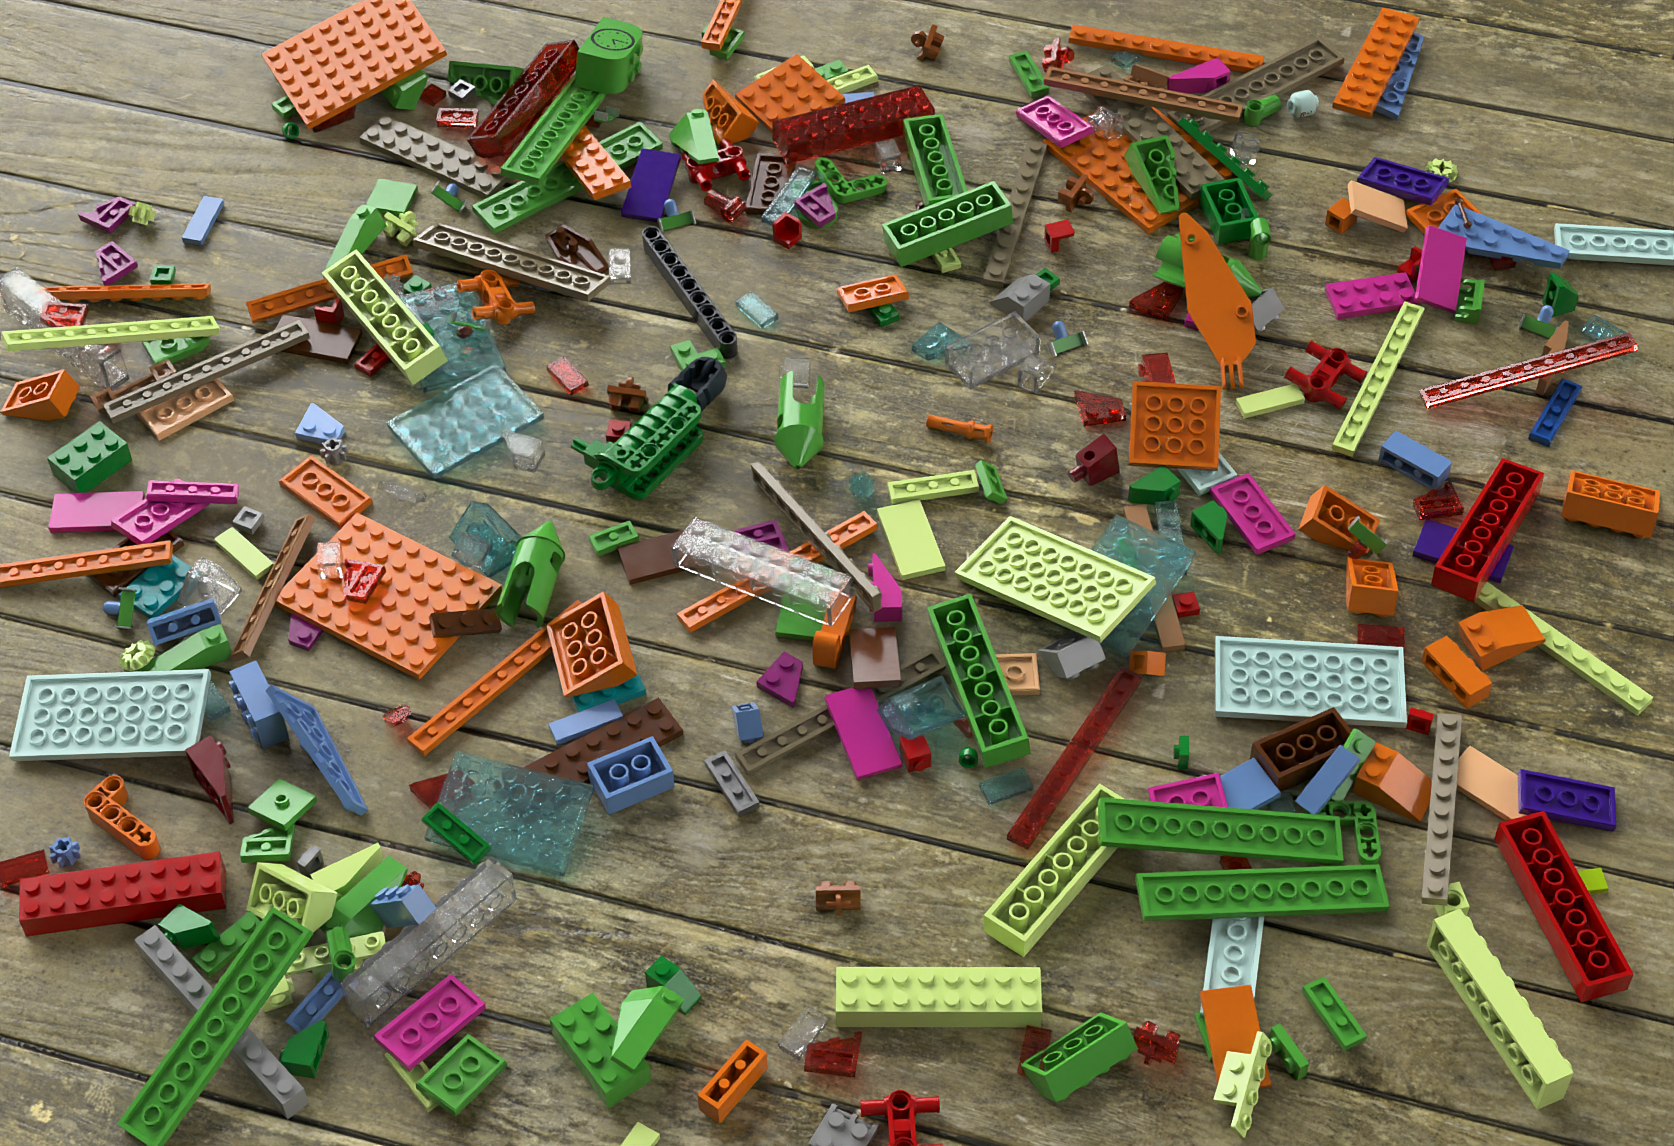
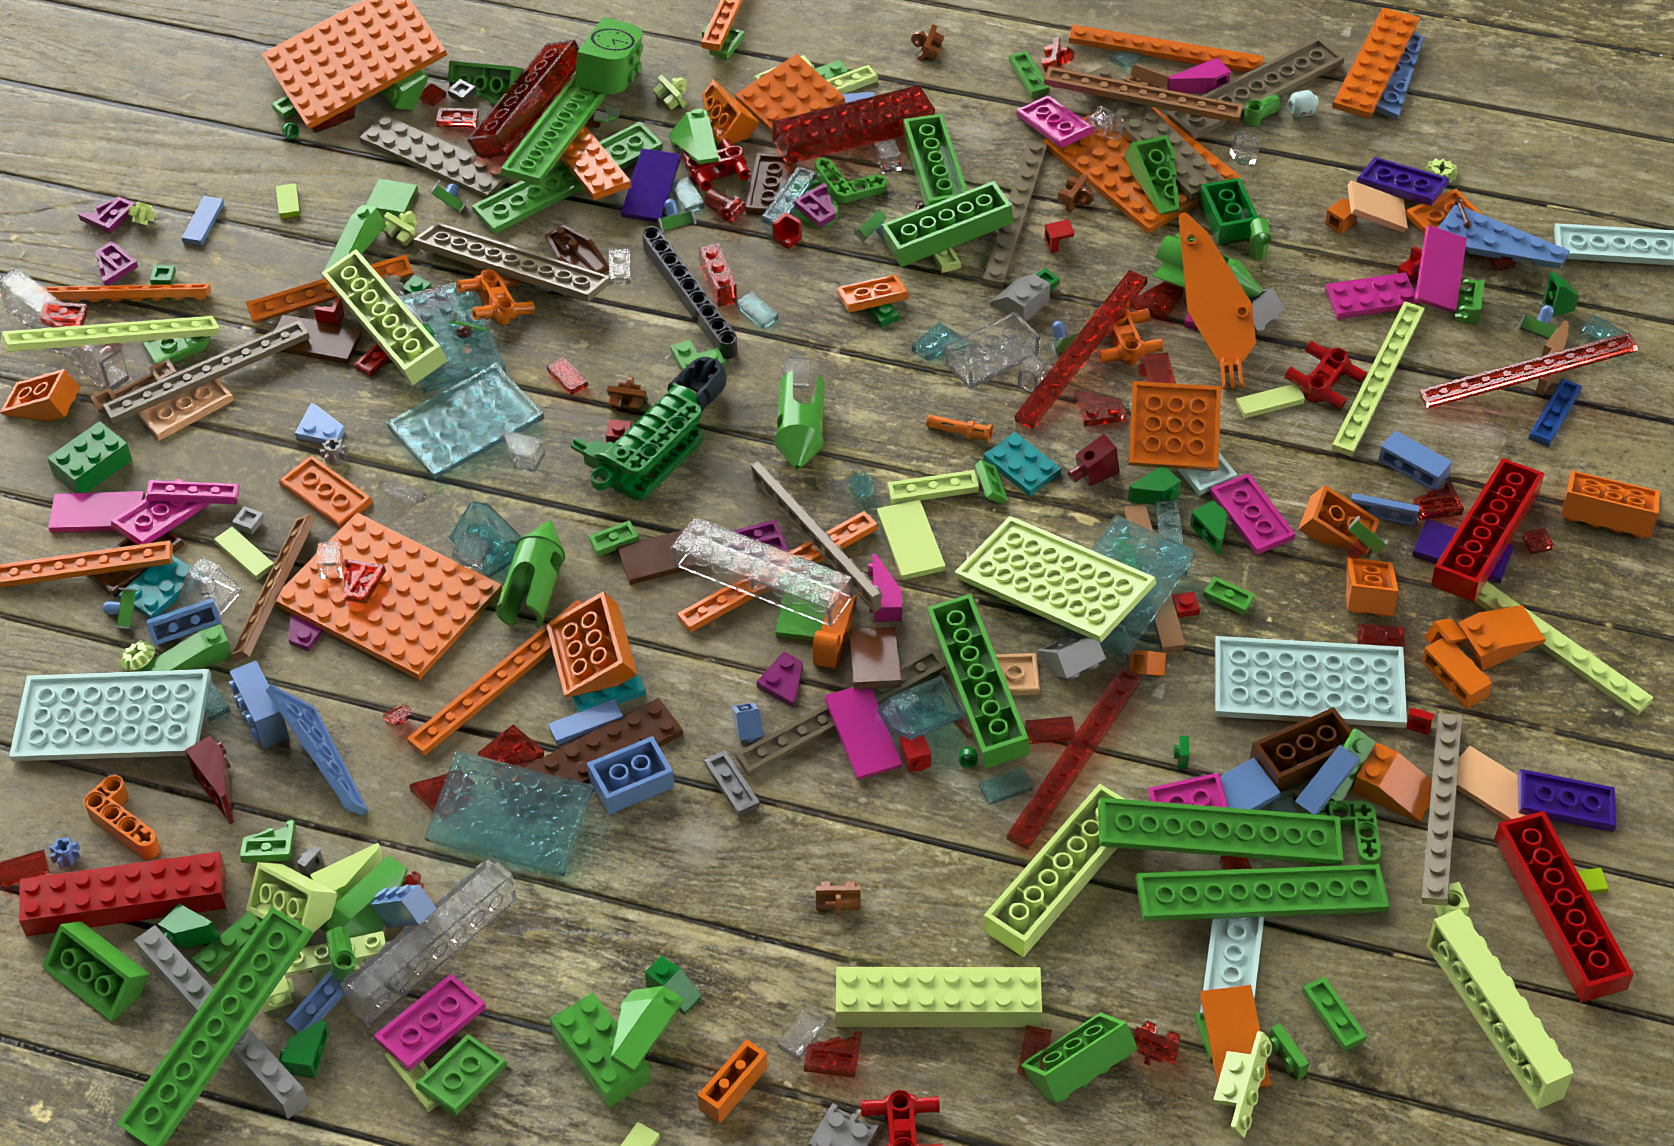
plate [247,778,317,831] -> none
green tile [421,802,492,866] -> none
reddish brown plate [429,608,502,638] -> none
green plate [1178,117,1273,201] -> none
none -> bright green slope [42,921,150,1021]
none -> tile [276,183,300,219]
none -> clear red wing [477,724,545,771]
none -> yellowish green hips [653,74,687,110]
none -> clear light blue tile [671,177,704,212]
none -> clear red brick [699,243,738,307]
none -> bright green piece [853,209,887,242]
none -> teal plate [983,432,1062,497]
none -> clear red plate [1014,270,1148,429]
none -> clear red tile [1025,716,1076,744]
none -> orange piece [1086,307,1164,365]
none -> bright green plate [1203,576,1255,615]
none -> medium blue tile [1351,493,1420,526]
none -> orange panel [1425,619,1467,649]
none -> clear red plate [1522,528,1554,554]

